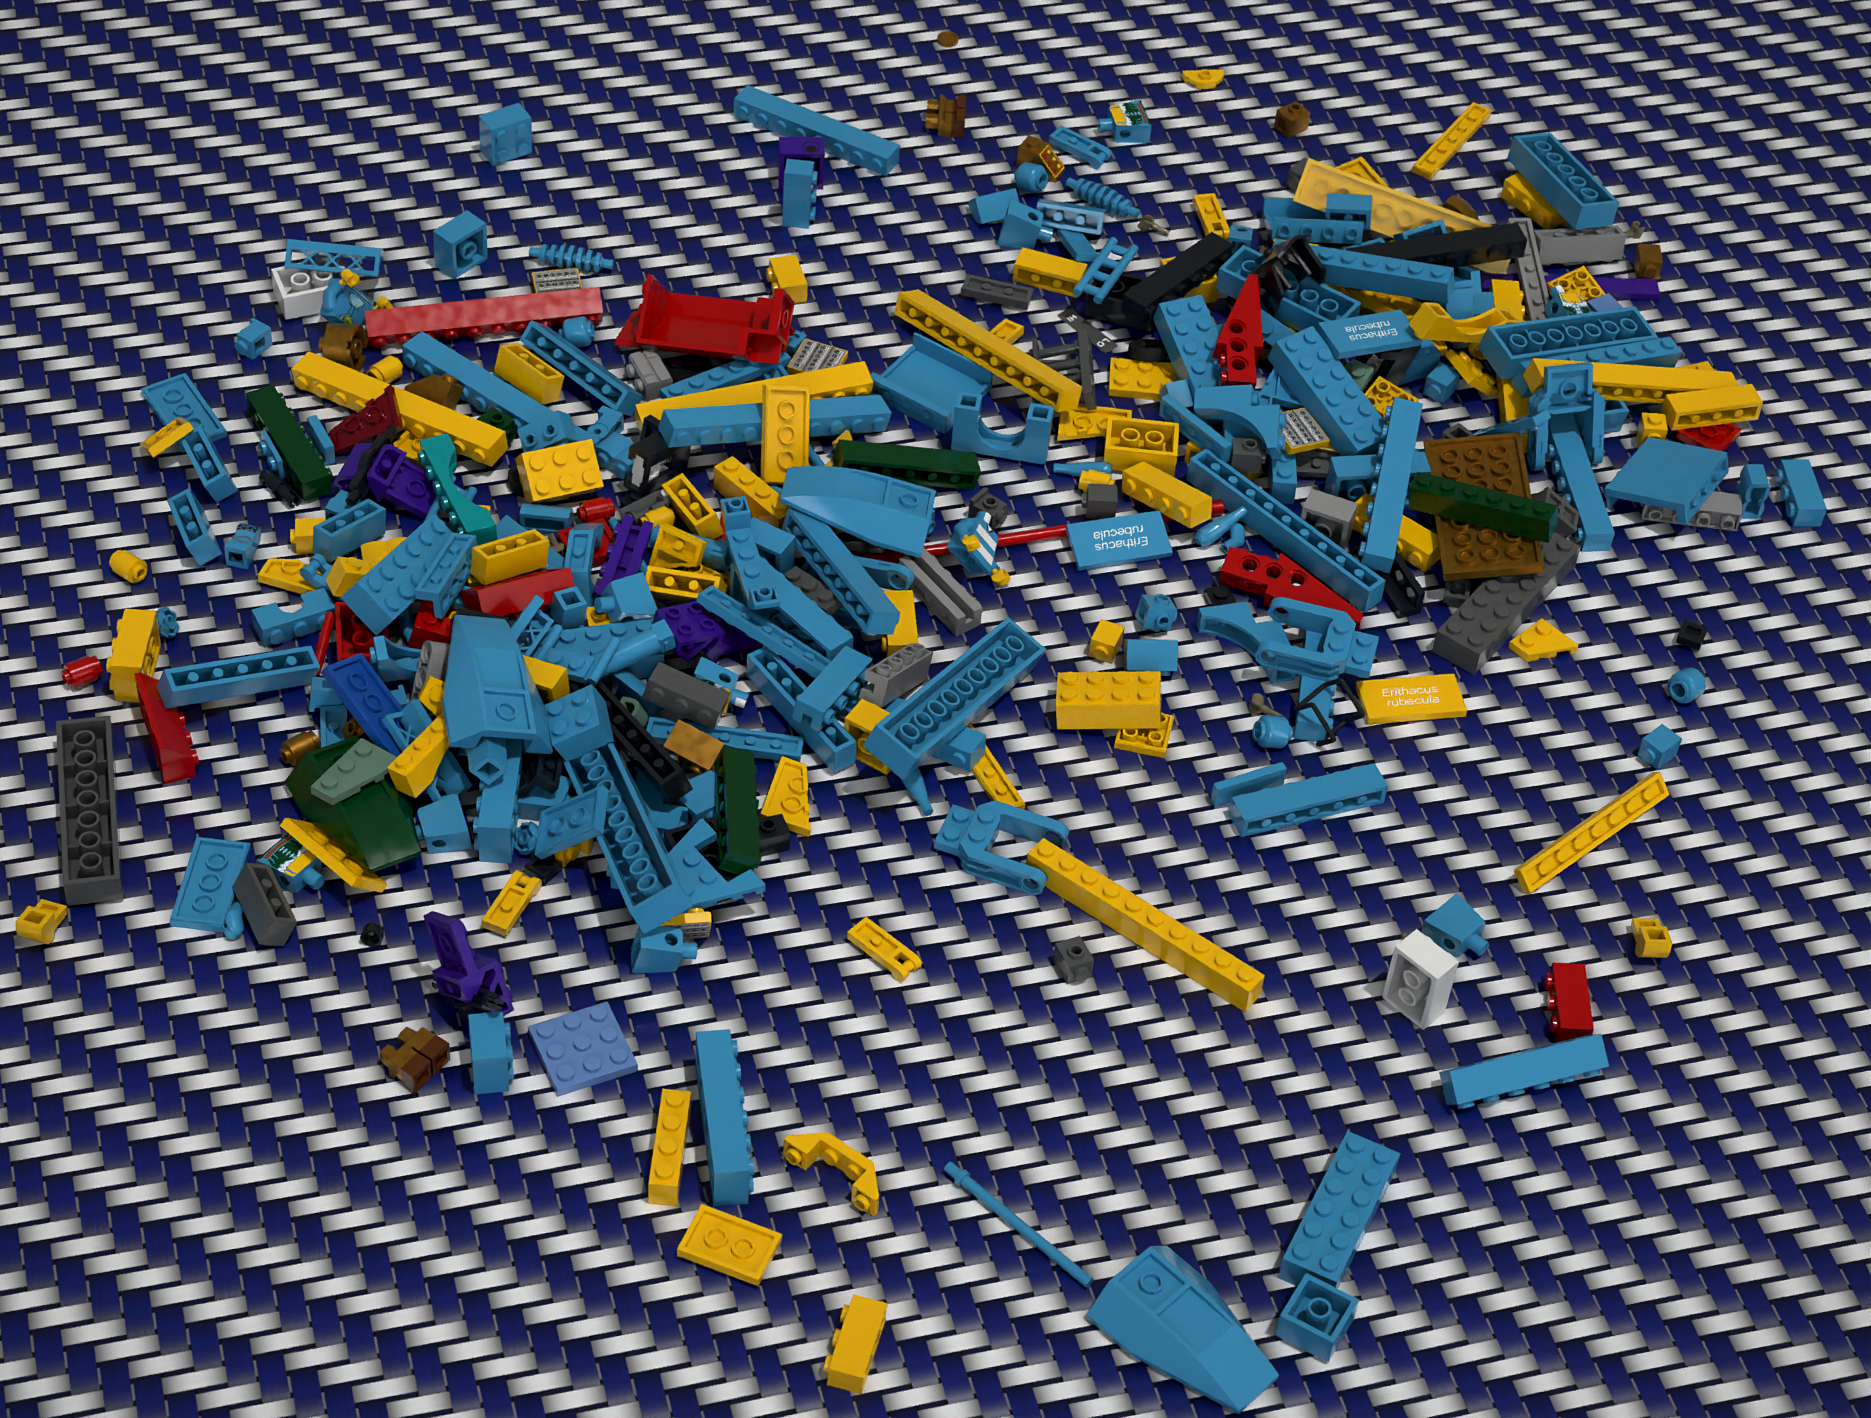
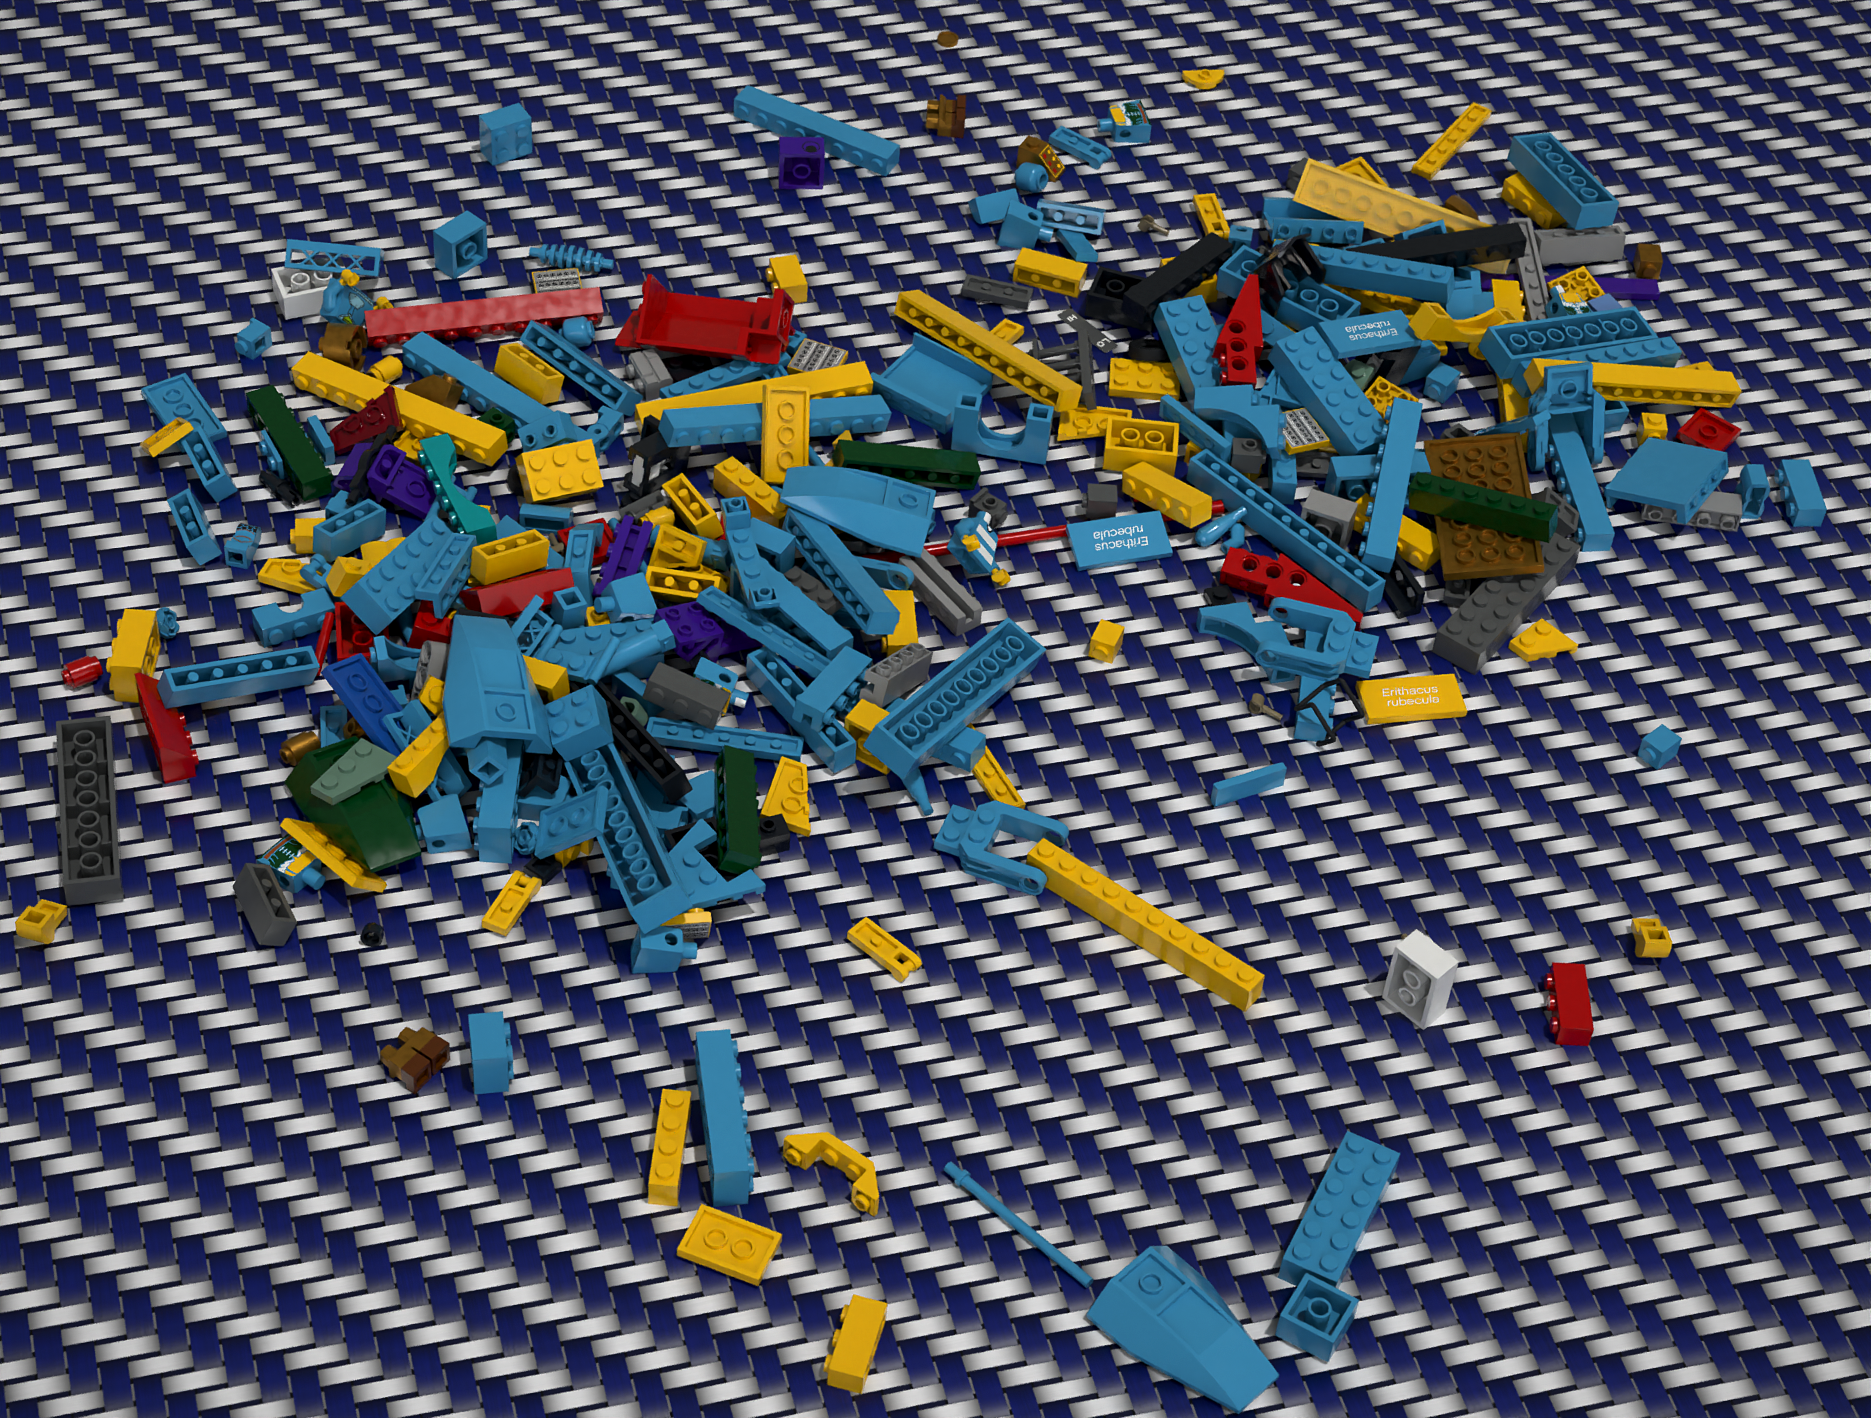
yellow brick [109,550,147,583] -> none
dark azure tile [170,837,251,933] -> none
dark azure arm [224,902,244,939] -> none
dark azure brick [309,676,344,712] -> none
dark purple piece [423,911,514,1016] -> none
medium blue plate [528,1002,638,1097] -> none
red brick [576,497,615,523] -> none
dark azure brick [595,432,635,480] -> none
pearl gold brick [663,719,725,775] -> none
dark azure brick [782,159,818,229] -> none
dark grey brick [1053,936,1094,984] -> none
dark azure piece [1054,462,1112,477] -> none
yellow brick [1056,671,1162,729] -> none
dark azure piece [1066,178,1140,218] -> none
dark azure bar [1072,237,1139,304] -> none
yellow brick [1078,469,1115,493] -> none
yellow tile [1114,713,1174,759] -> none
dark azure brick [1124,639,1178,676] -> none
dark azure brick [1135,594,1177,632] -> none
dark azure brick [1159,379,1194,411] -> none
dark azure brick [1229,763,1388,837] -> none
dark azure head [1252,715,1293,749] -> none
pearl gold brick [1274,101,1310,138] -> none
dark azure brick [1325,193,1372,229] -> none
dark azure torso [1421,893,1489,957] -> none
dark azure brick [1439,1034,1609,1109] -> none
yellow tile [1445,349,1499,398] -> none
yellow plate [1514,772,1670,893] -> none
dark tan hand [1624,221,1645,239] -> none
yellow brick [1661,384,1763,431] -> none
dark azure head [1668,668,1706,703] -> none
black plate [1676,620,1708,651] -> none

